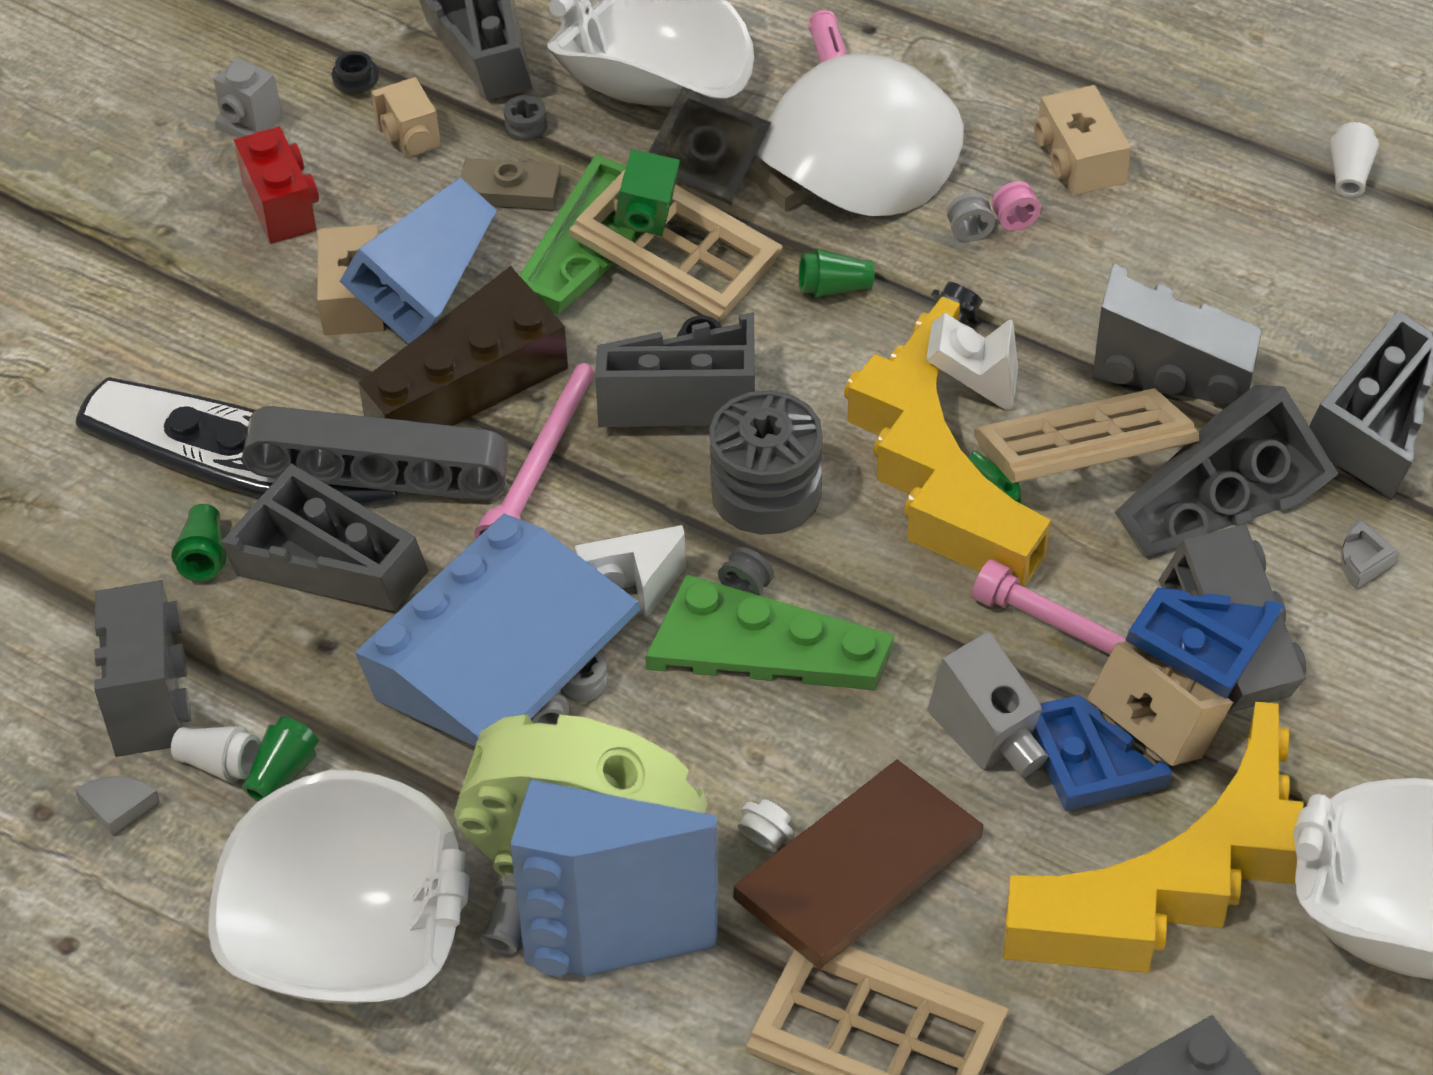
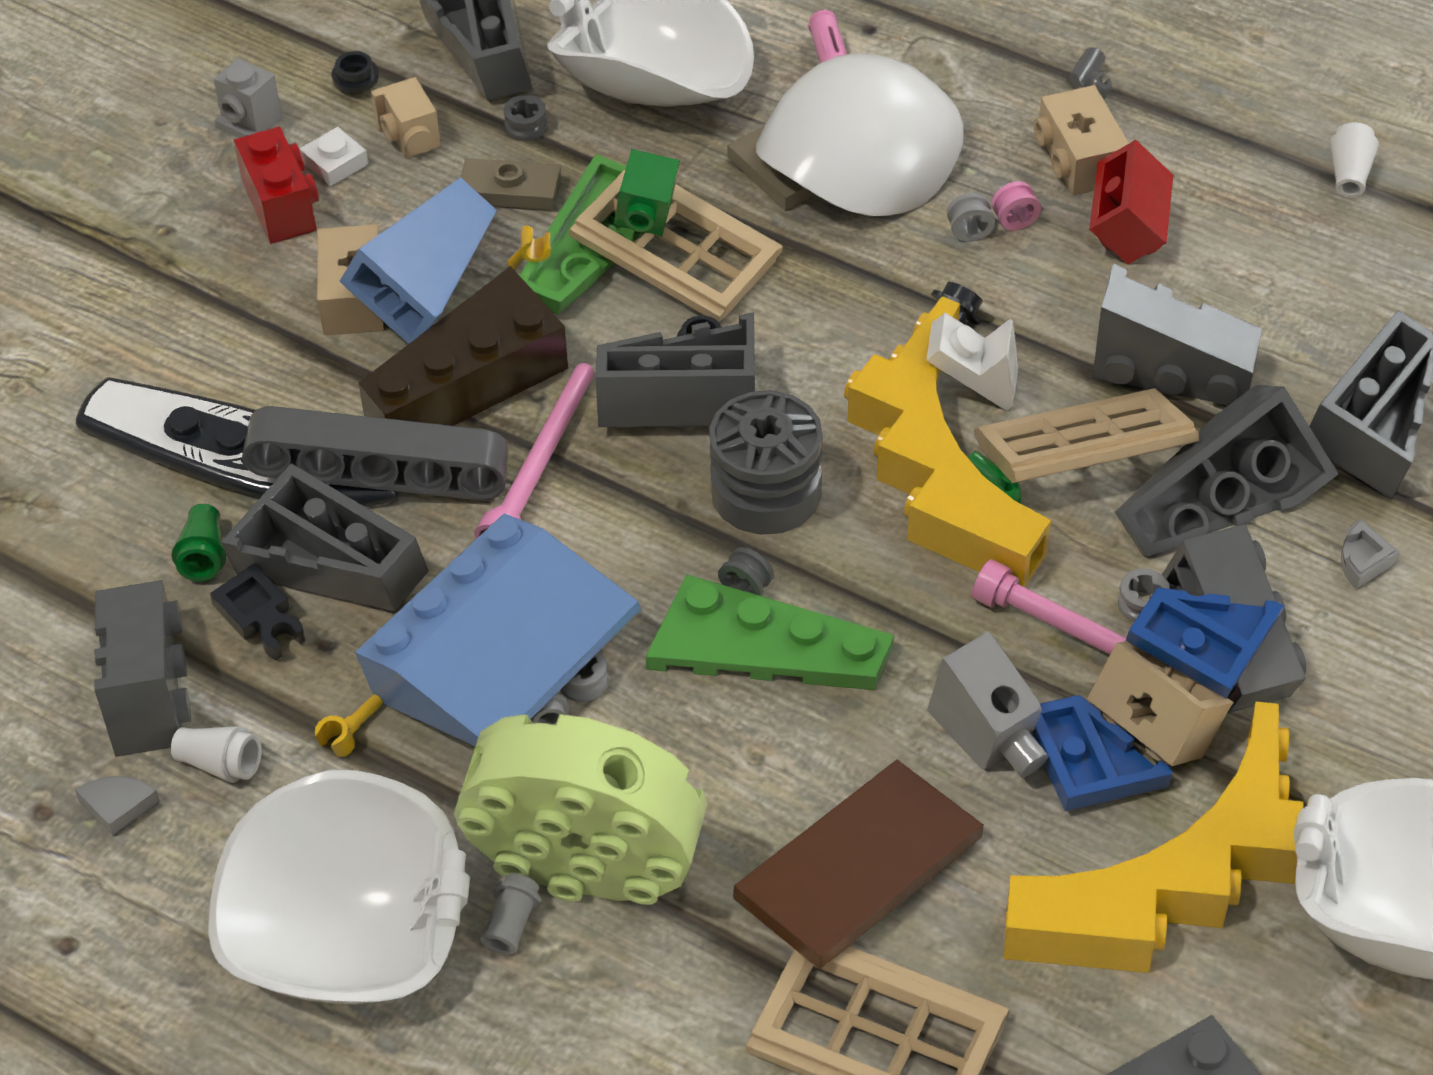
green cone [242,716,319,801] -> none
medium blue slope [510,779,718,976] -> none
white slope [575,525,686,617] -> none
clear smoke slope [648,87,772,206] -> none
white plate [737,799,795,853] -> none
green cone [798,248,874,298] -> none
none -> black plate [210,563,305,660]
none -> white plate [299,126,369,187]
none -> yellow hand [315,694,383,757]
none -> yellow hand [507,225,551,269]
none -> dark grey arm [1069,47,1112,100]
none -> red brick [1089,140,1174,264]
none -> light grey bush [1118,569,1170,622]

